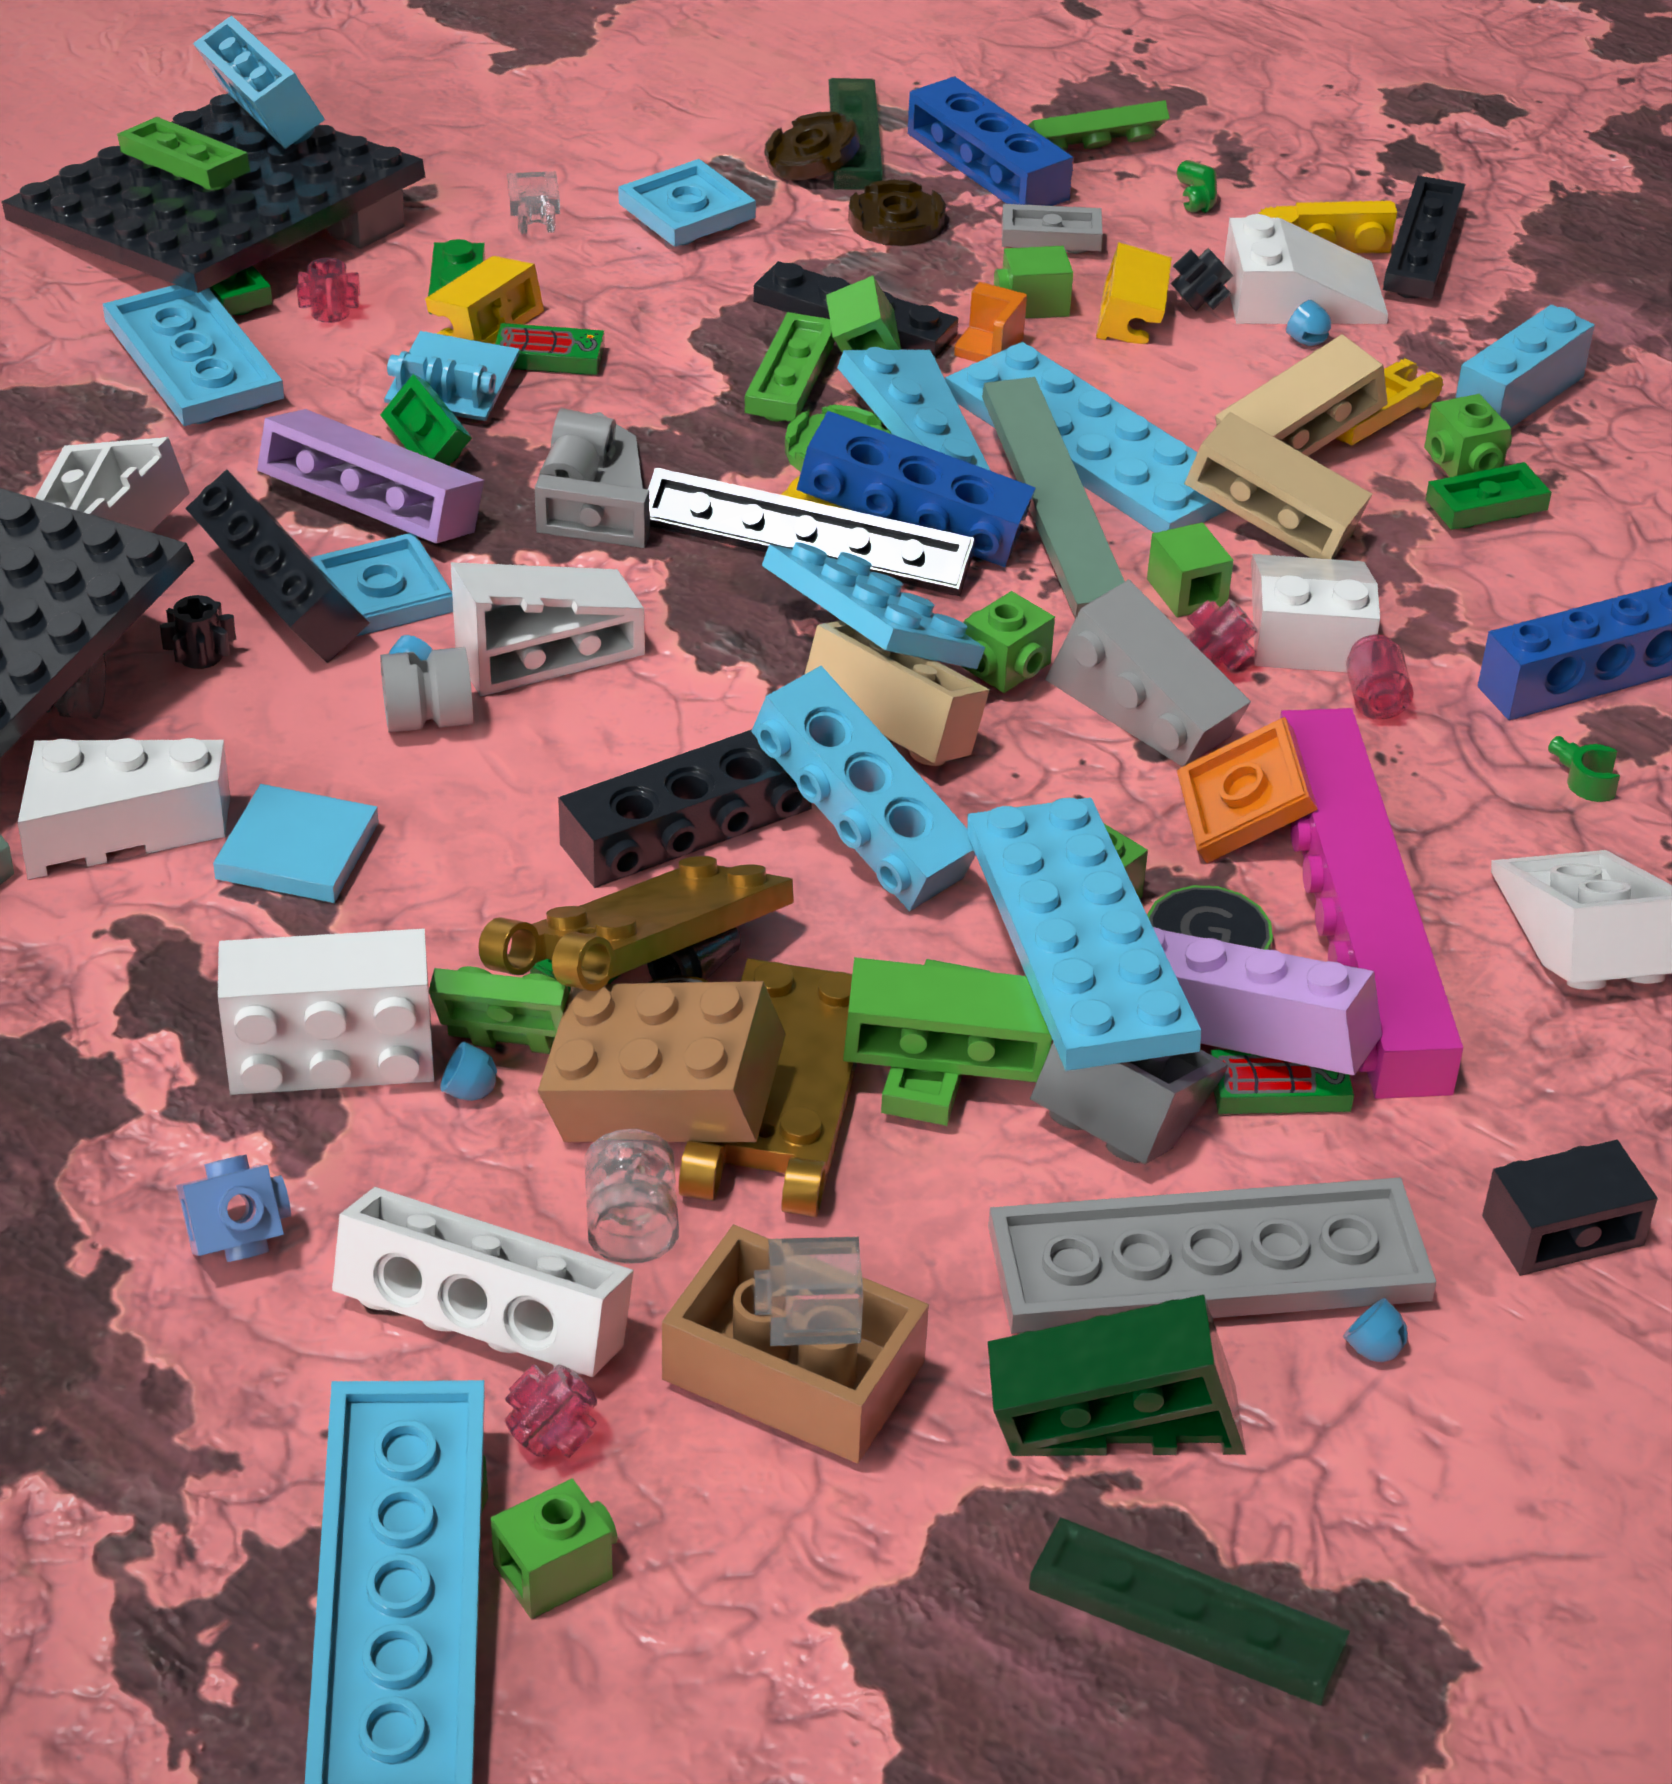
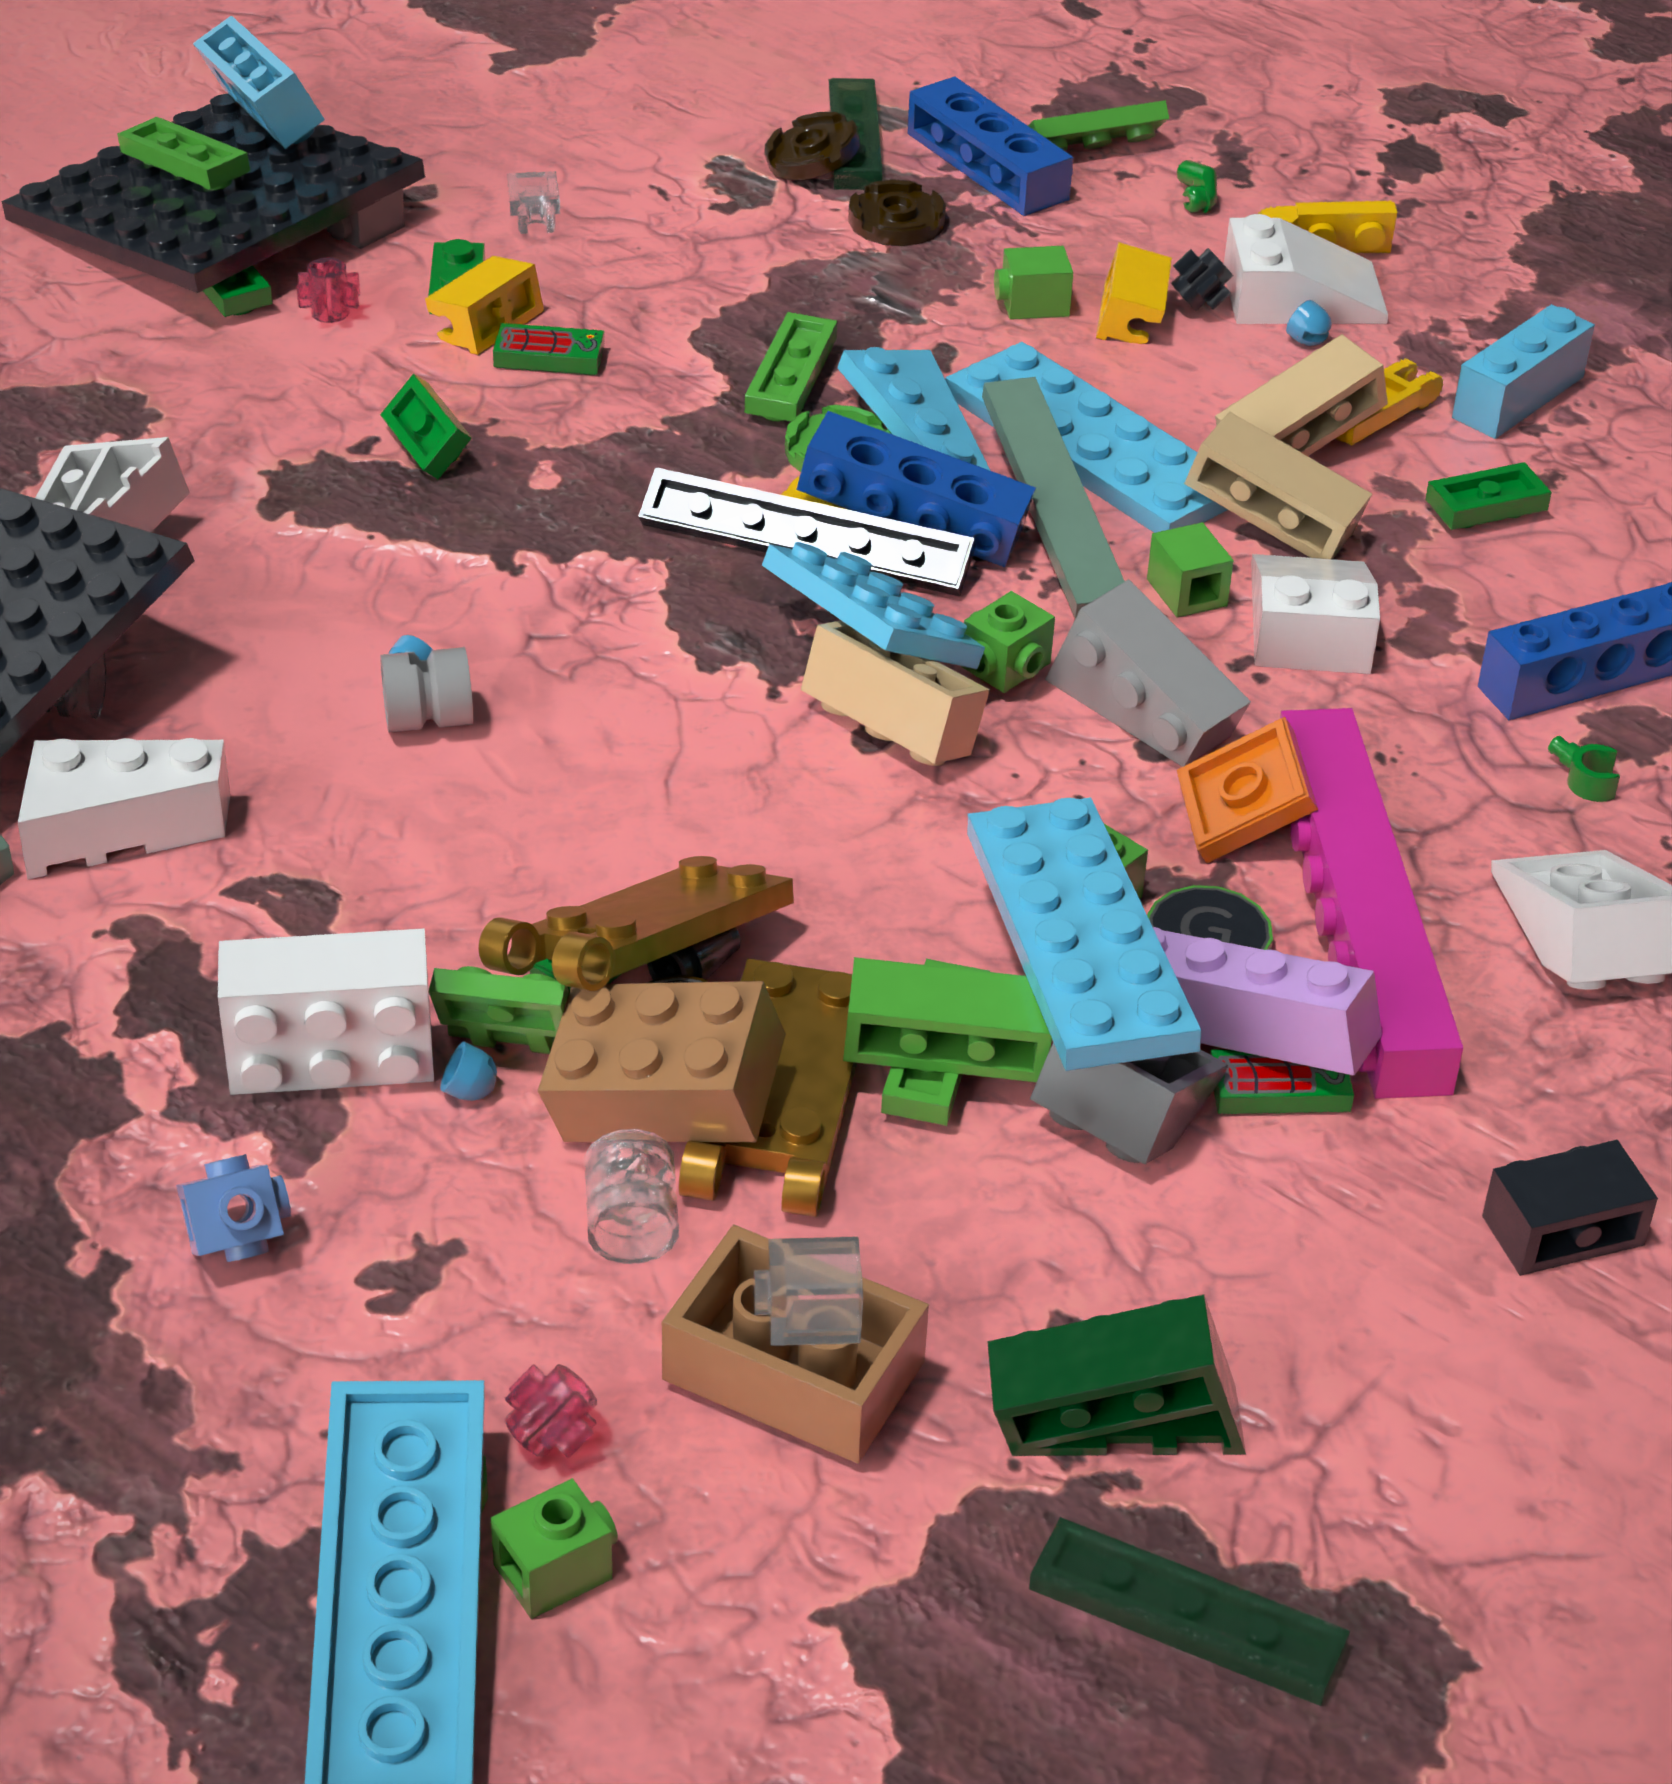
medium azure plate [103,285,284,426] -> none
black gear [160,595,236,669] -> none
black brick [185,469,370,663] -> none
medium azure tile [213,784,379,903] -> none
lavender brick [257,409,484,543] -> none
medium azure tile [311,533,453,637] -> none
white brick [332,1187,634,1377] -> none
medium azure hinge [384,331,520,421] -> none
white wedge [451,562,645,697] -> none
light grey plate [535,474,650,548] -> none
light grey panel [538,408,643,489] -> none
black brick [558,729,812,888] -> none
medium azure plate [618,159,756,247] -> none
medium azure brick [751,665,976,912] -> none
black plate [753,261,959,358] -> none
bright green brick [826,275,901,353] -> none
orange panel [954,281,1027,362] -> none
light grey plate [988,1177,1437,1334] -> none
light grey plate [1002,204,1103,254] -> none
clear pink gear [1187,599,1258,670] -> none
dark azure hinge [1343,1298,1408,1363] -> none
clear pink brick [1346,634,1414,719] -> none
black plate [1383,175,1465,299] -> none
bright green brick [1424,393,1512,477] -> none

